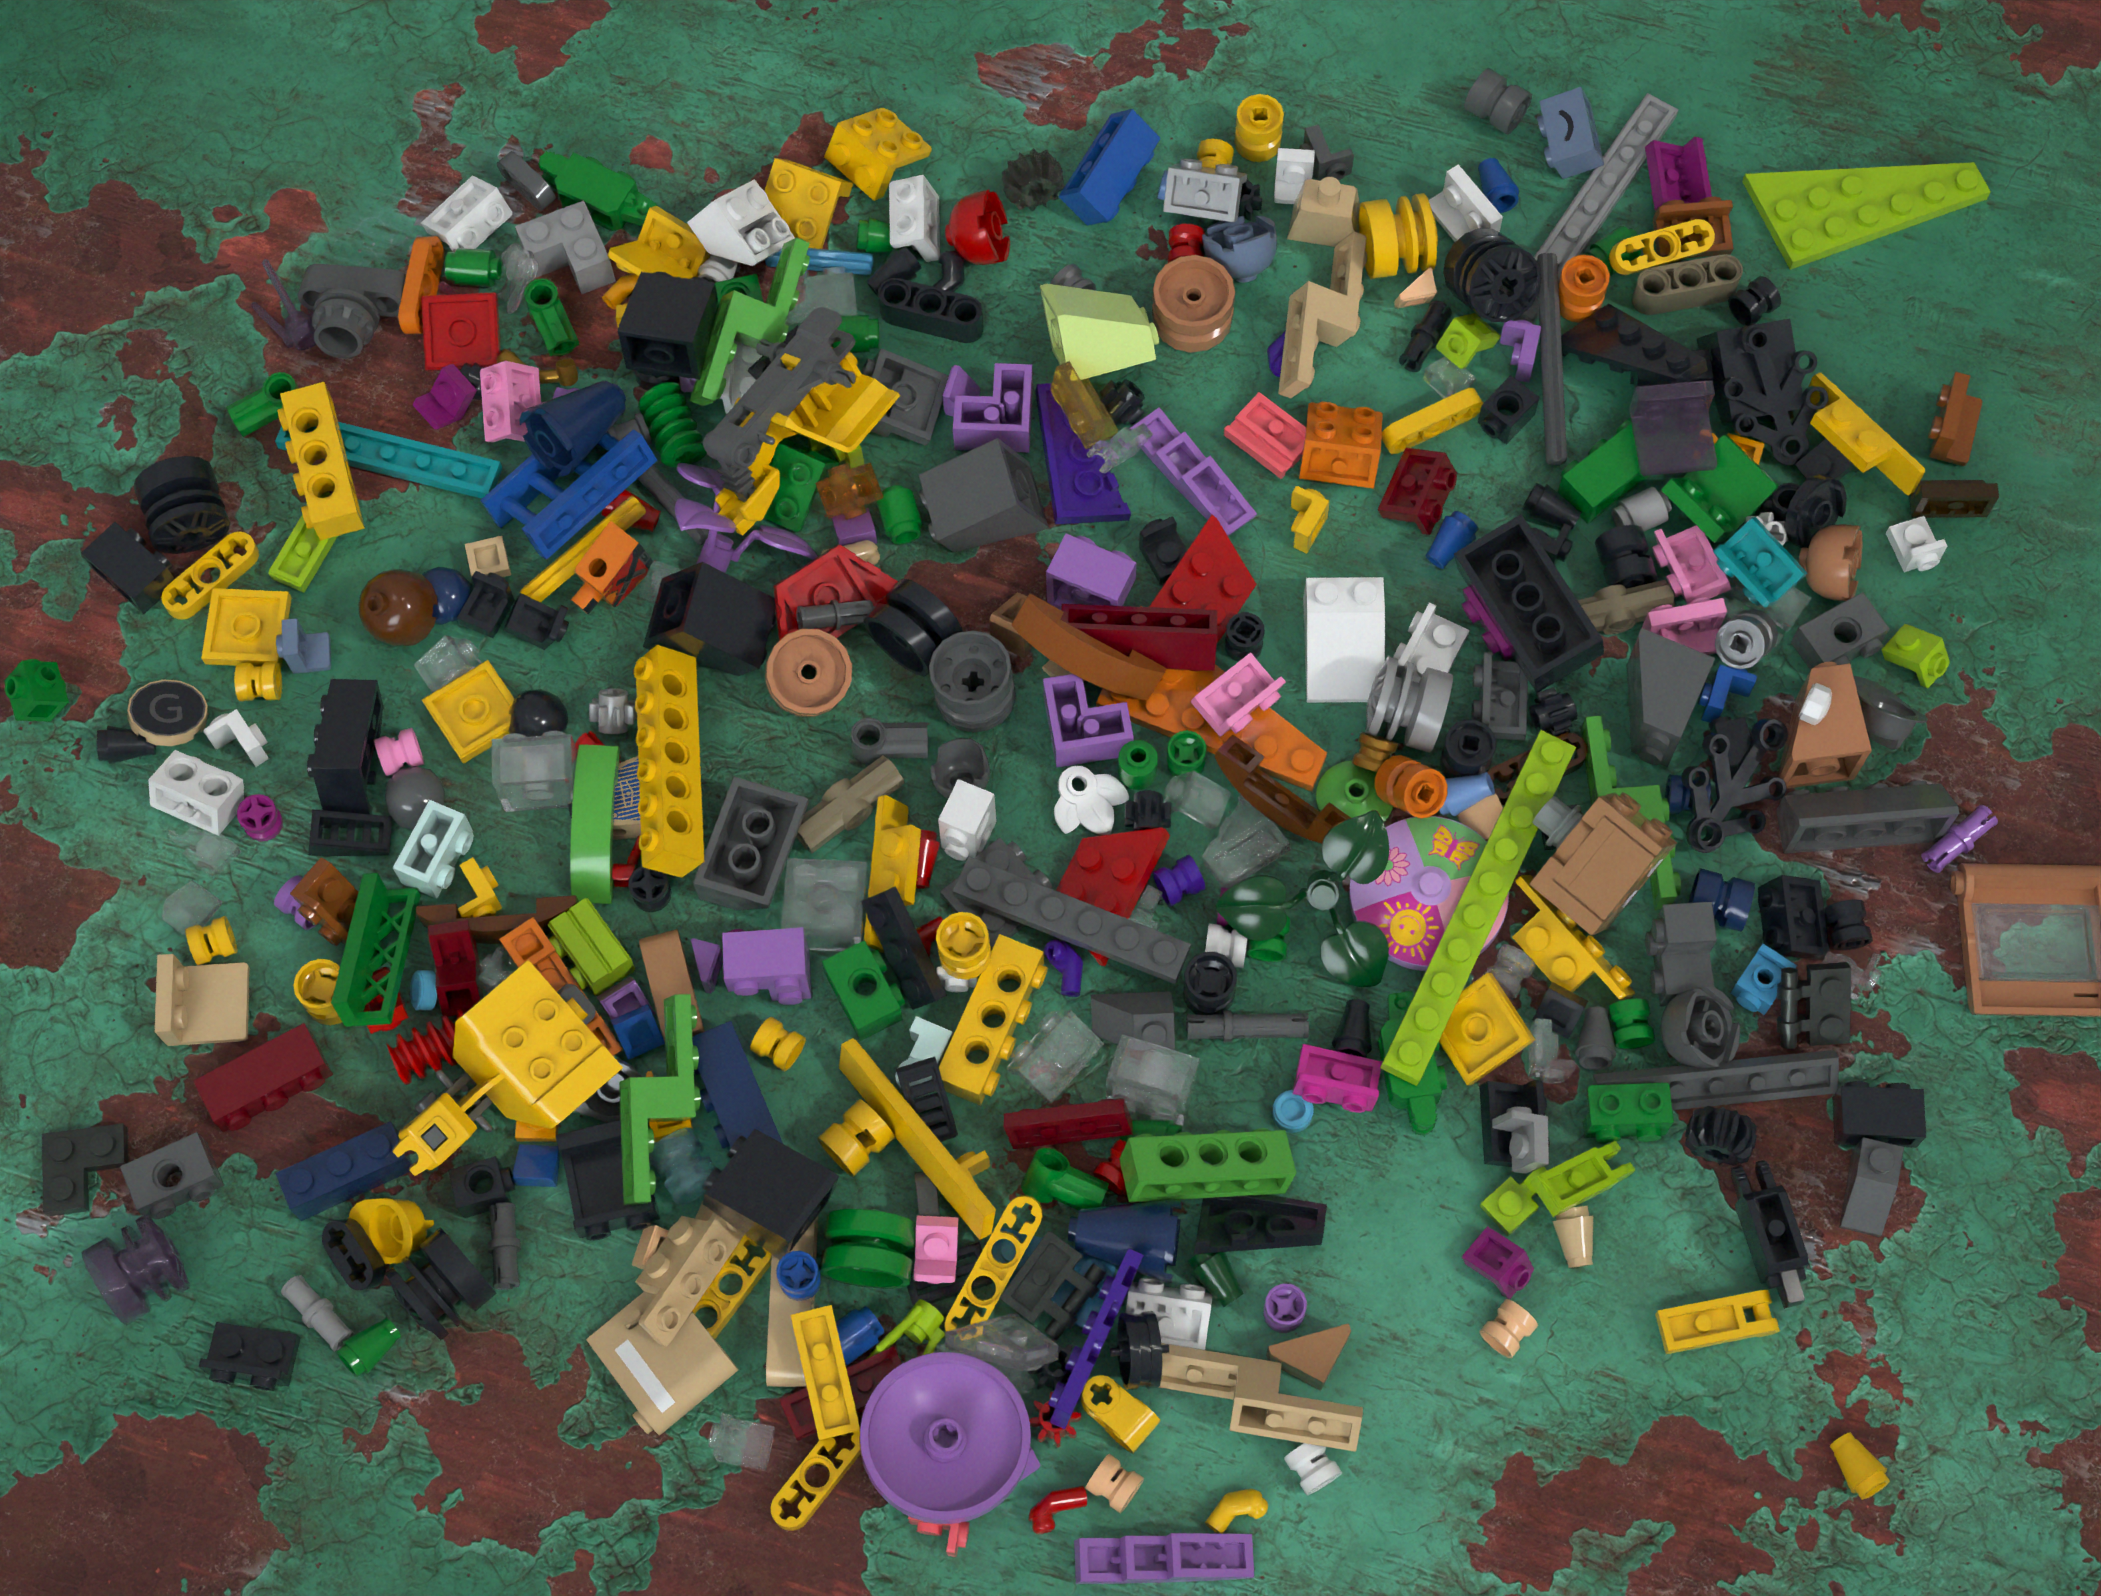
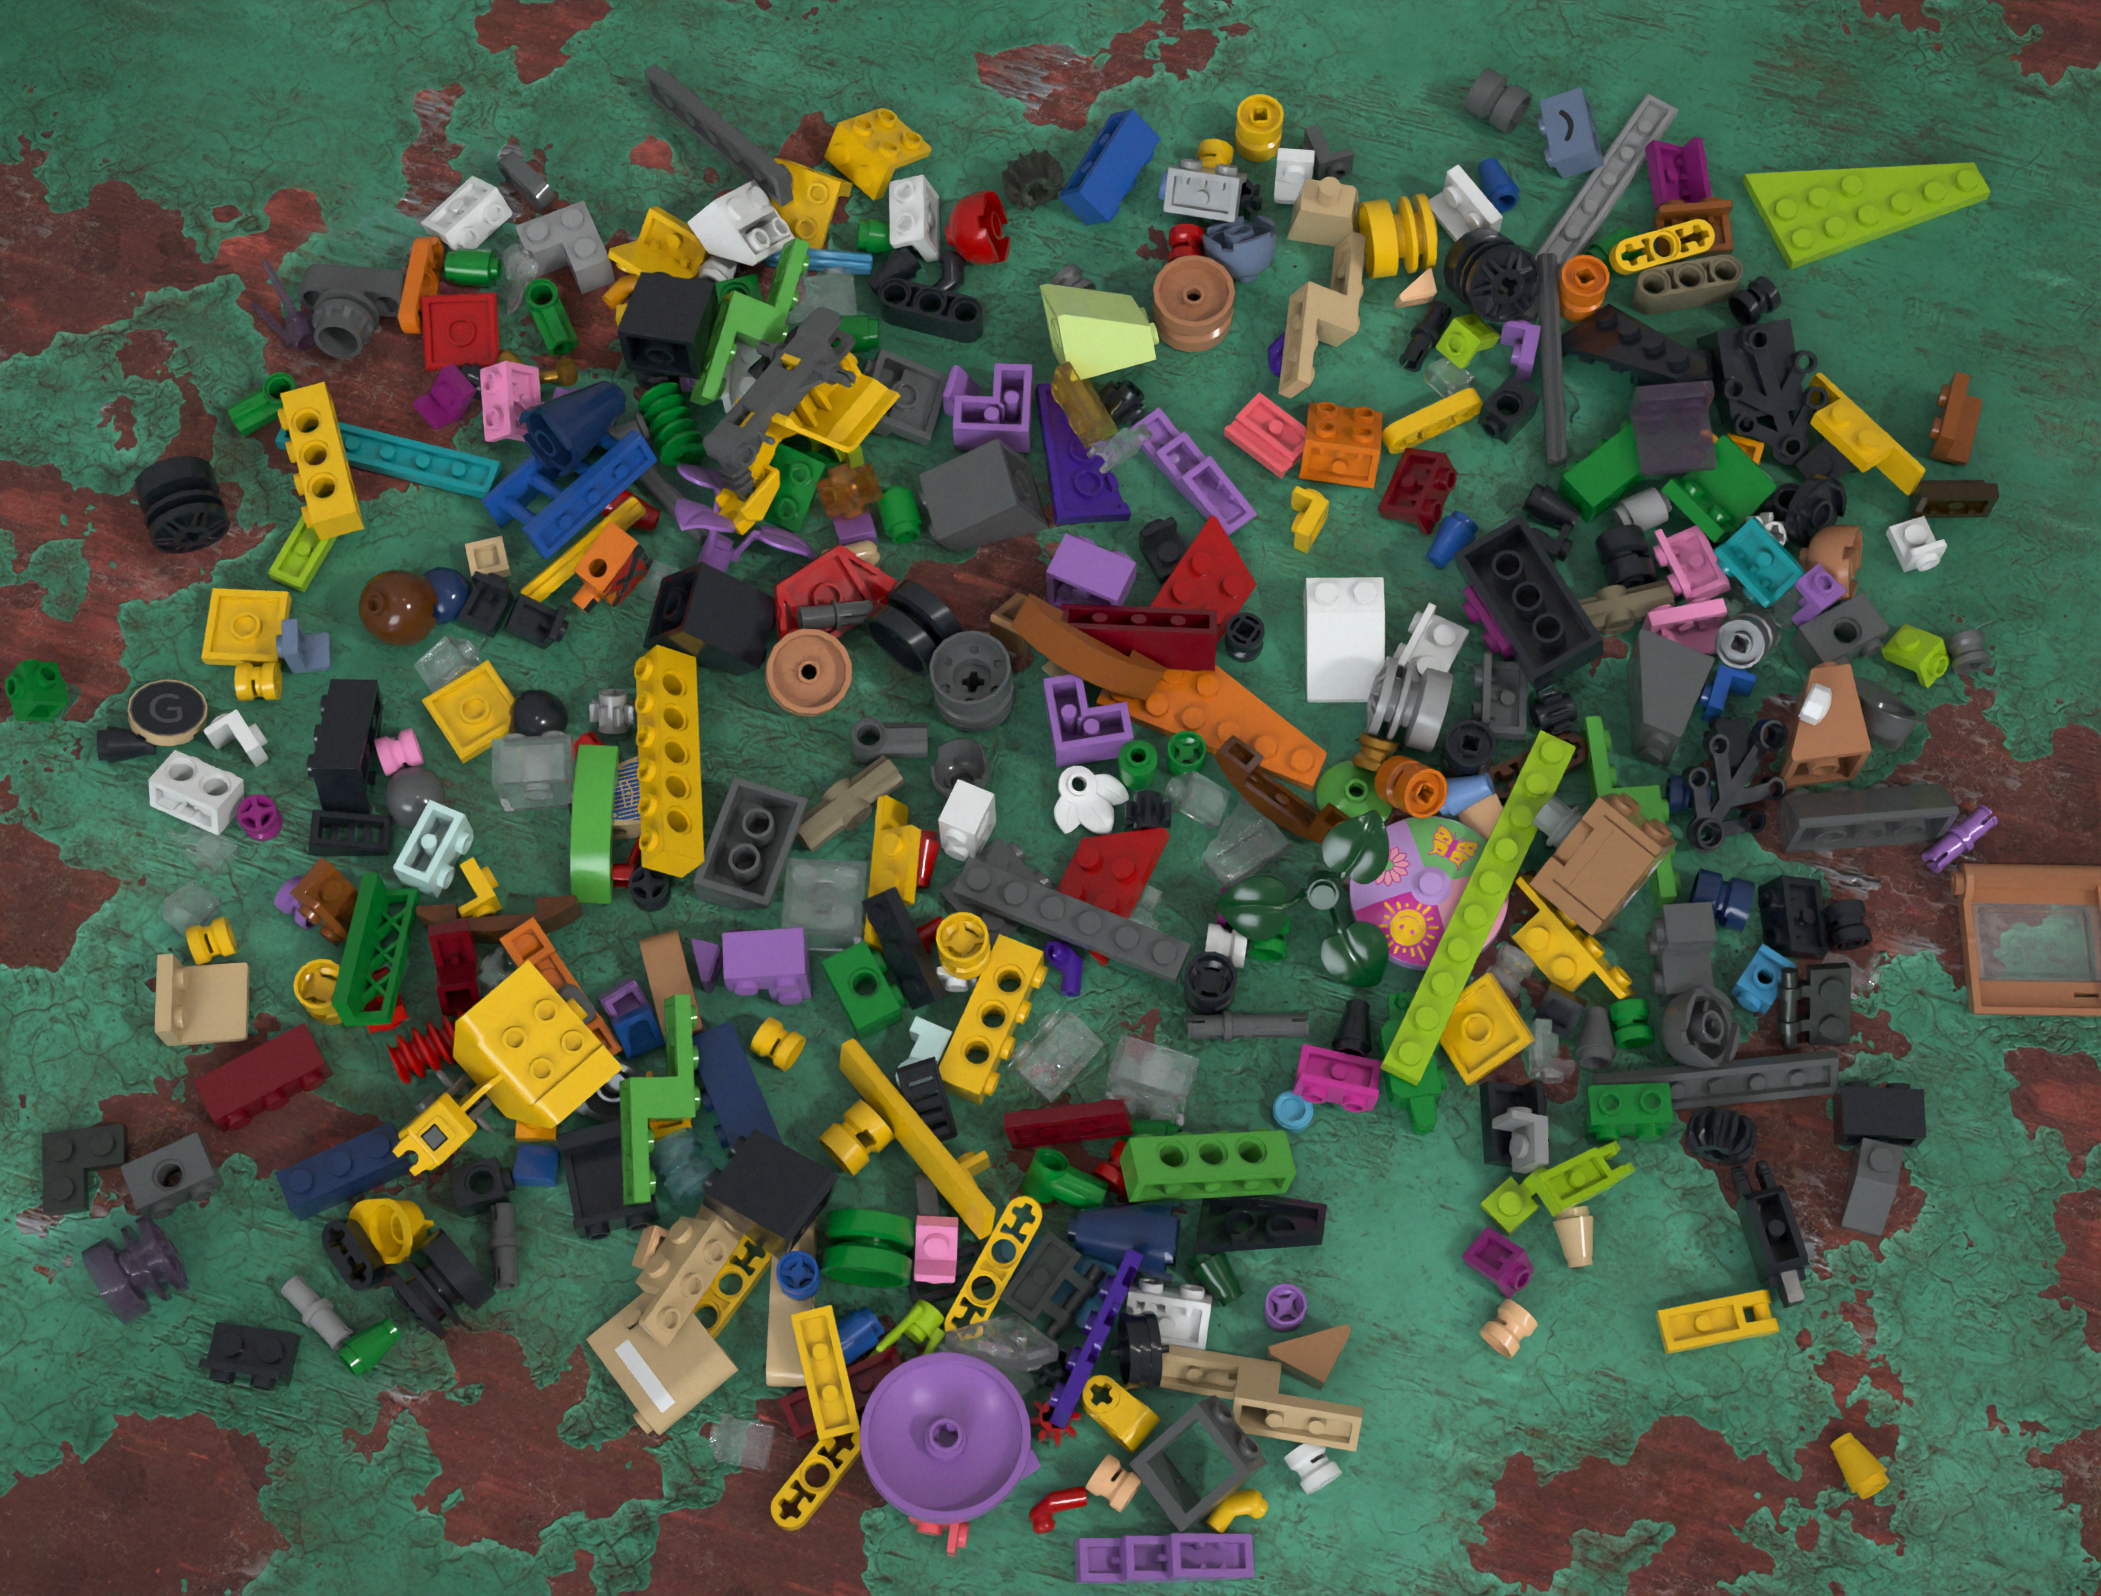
black brick [81,522,174,614] -> none
yellow beam [161,532,259,620] -> none
medium azure tile [410,970,437,1010] -> none
green hinge [538,151,657,231] -> none
lime brick [548,898,635,996] -> none
dark grey slope [1091,991,1175,1051] -> none
dark purple wheel [1152,855,1206,907] -> none
bright pink bracket [1190,652,1286,737] -> none
none -> dark grey plate [644,64,794,207]
none -> dark grey window [1129,1395,1268,1533]
none -> medium lavender bracket [1791,563,1846,627]
none -> flat silver wheel [1945,630,1992,675]

